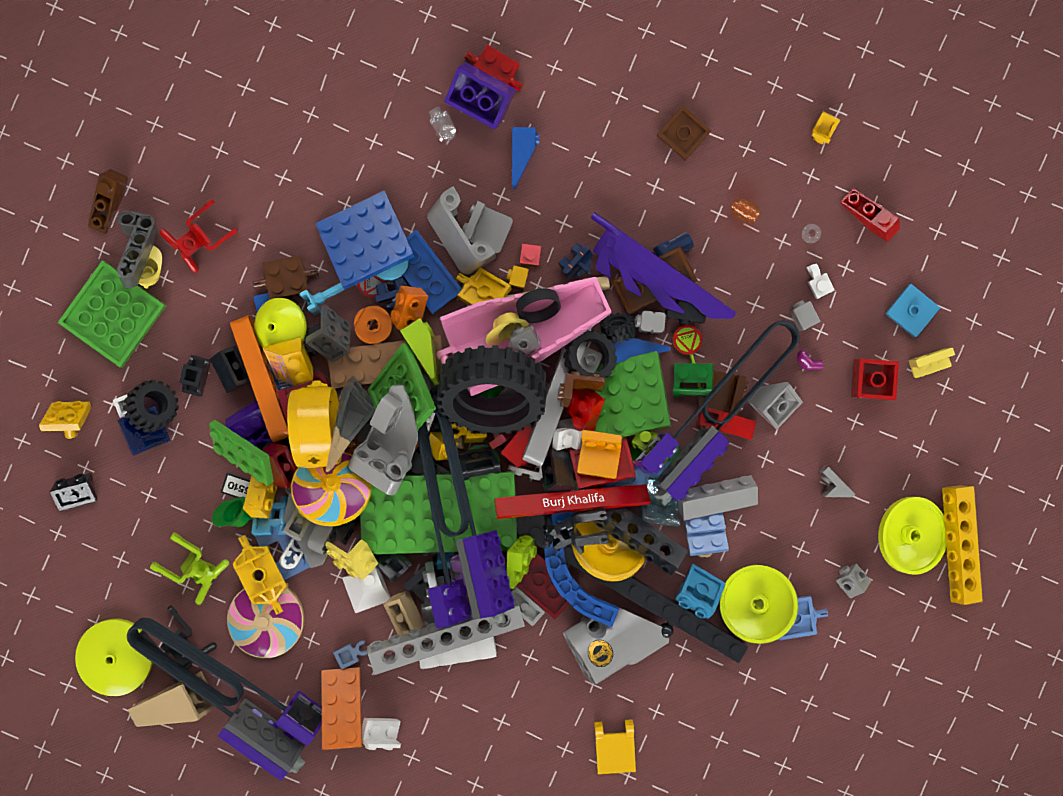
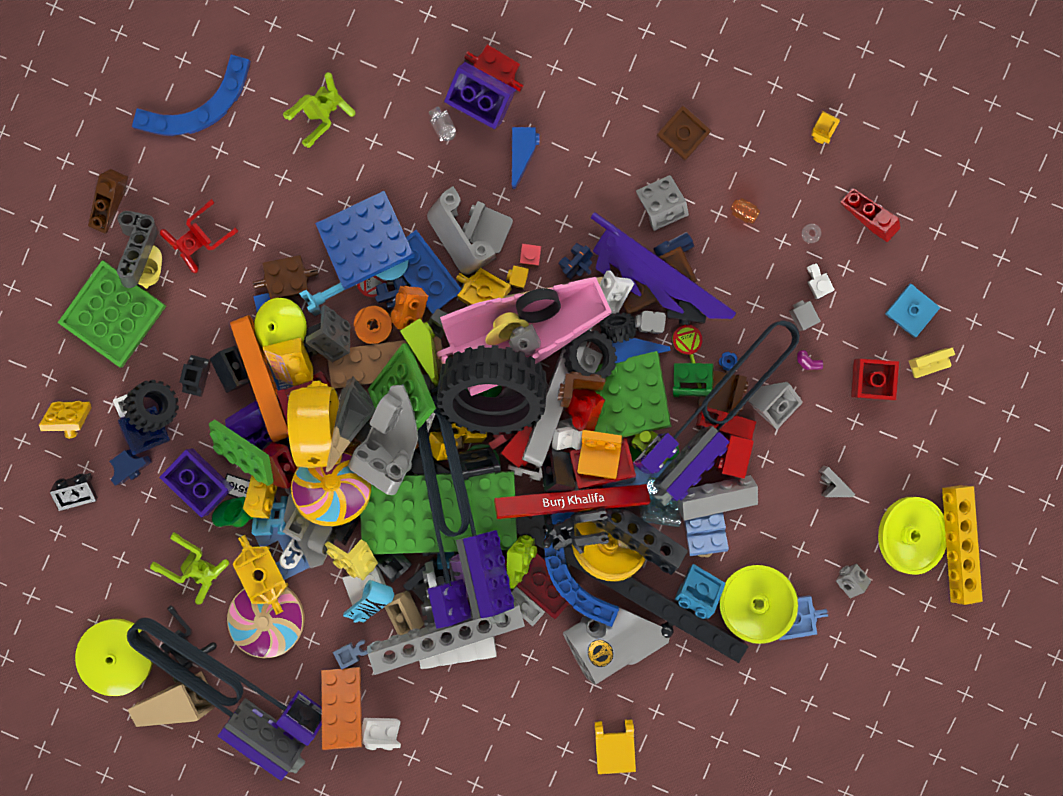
none -> dark blue brick [109,449,152,486]
none -> blue plate [132,55,251,136]
none -> dark purple brick [159,448,234,518]
none -> lime piece [283,72,355,148]
none -> medium azure door [343,580,394,623]
none -> dark grey plate [428,308,447,339]
none -> white bracket [599,270,634,314]
none -> light grey bracket [636,175,689,231]
none -> red brick [714,434,754,479]
none -> blue plate [719,352,738,371]

